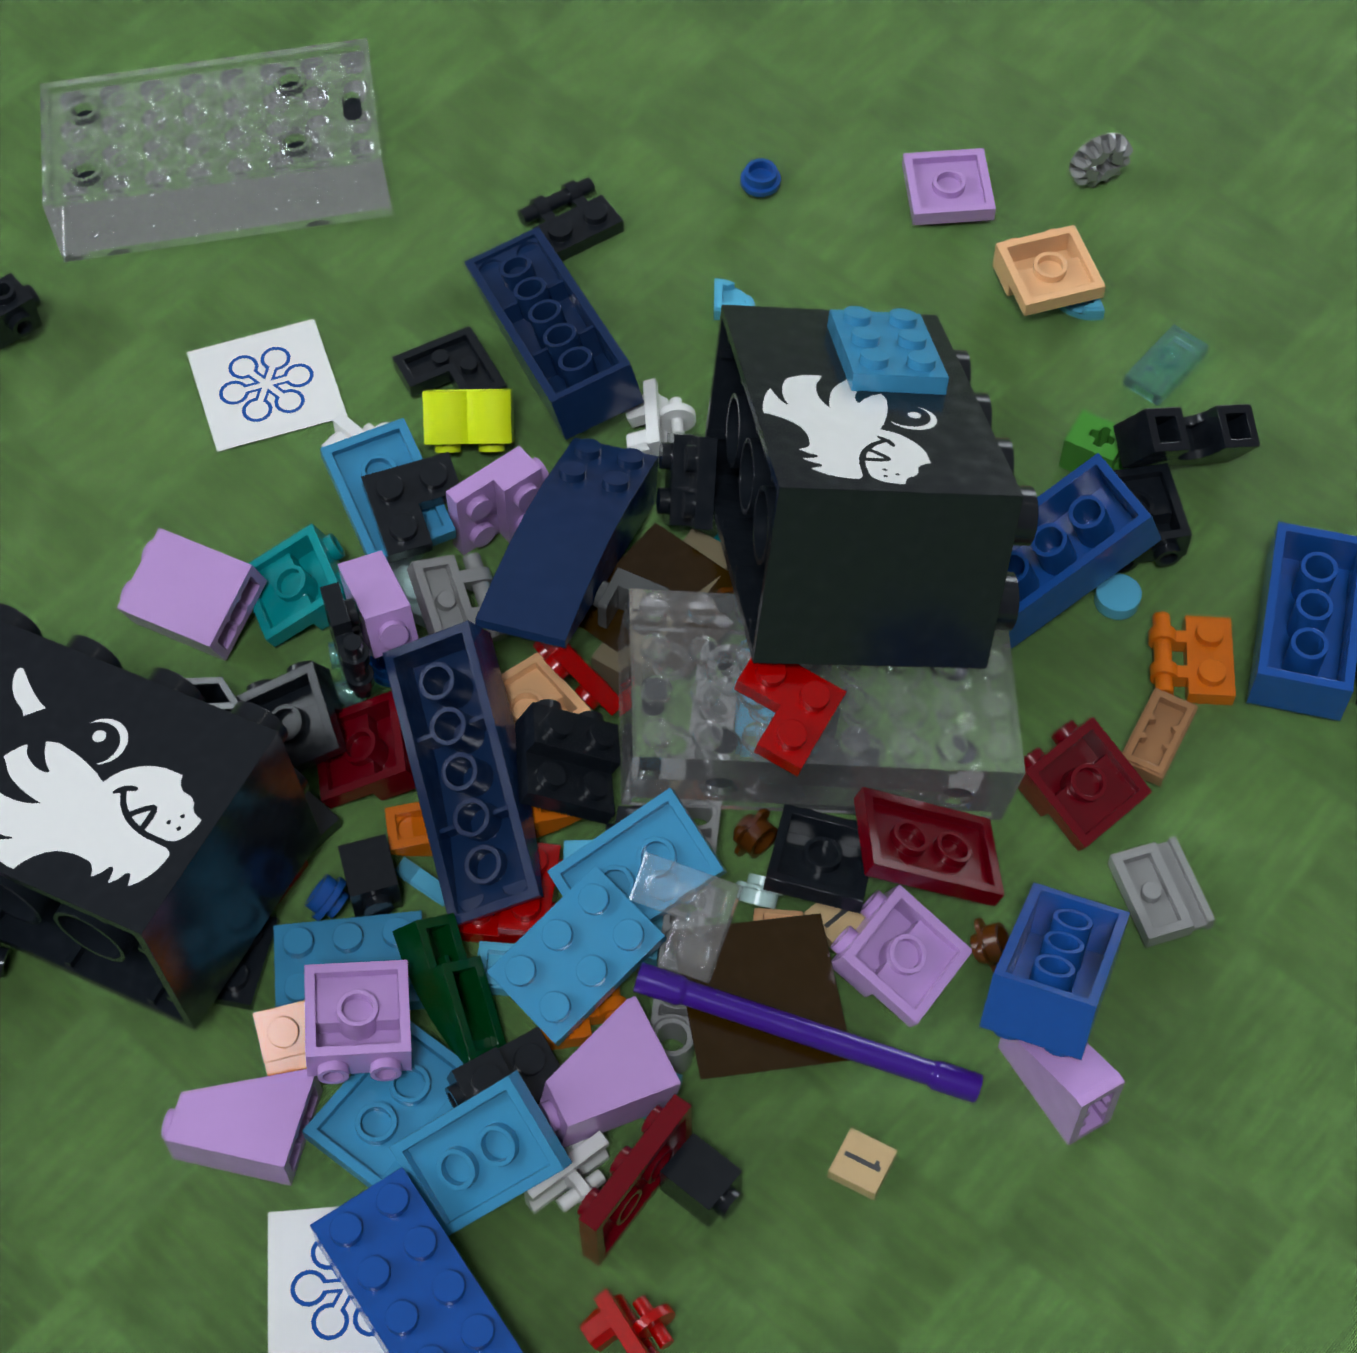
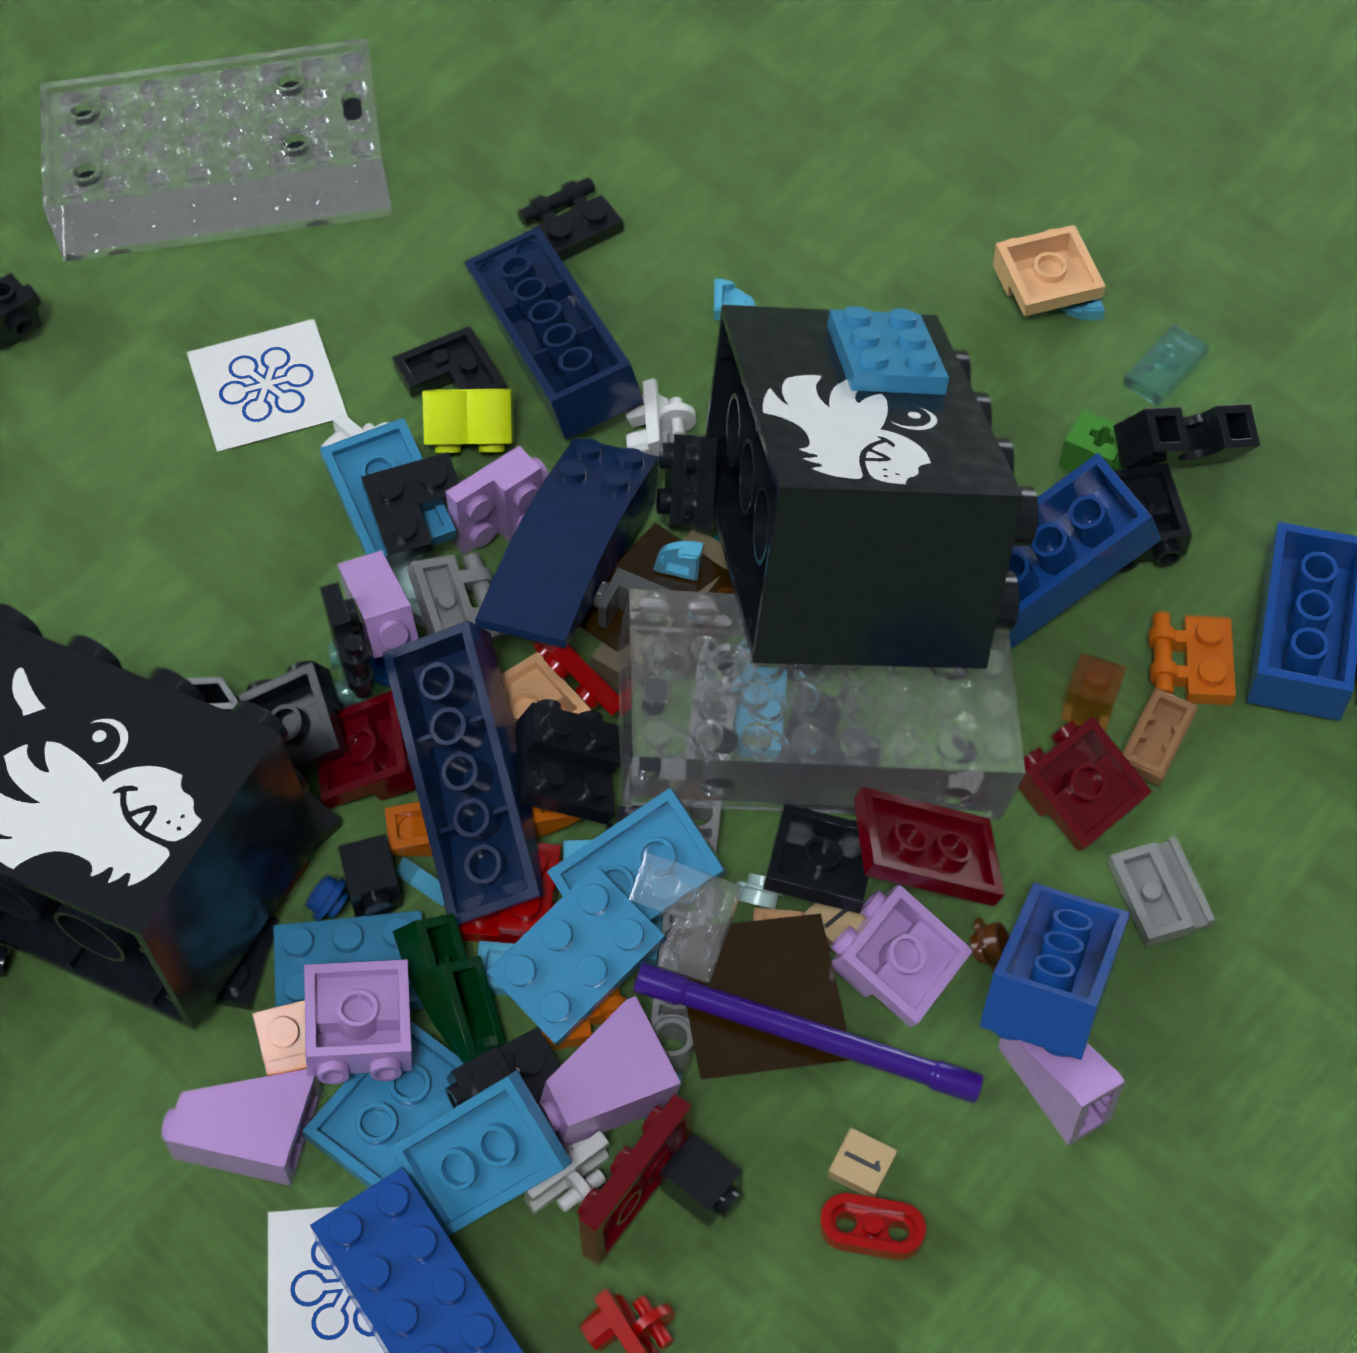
lavender brick [117,528,267,661] -> none
teal plate [249,523,346,647] -> none
reddish brown plate [733,808,778,858] -> none
red plate [734,657,847,777] -> none
blue plate [740,158,781,197] -> none
lavender plate [902,148,996,225] -> none
light grey gear [1069,133,1134,188] -> none
medium azure tile [1094,573,1142,620] -> none
none -> medium azure tile [653,541,704,581]
none -> red plate [819,1193,926,1260]
none -> clear orange brick [1060,652,1127,732]

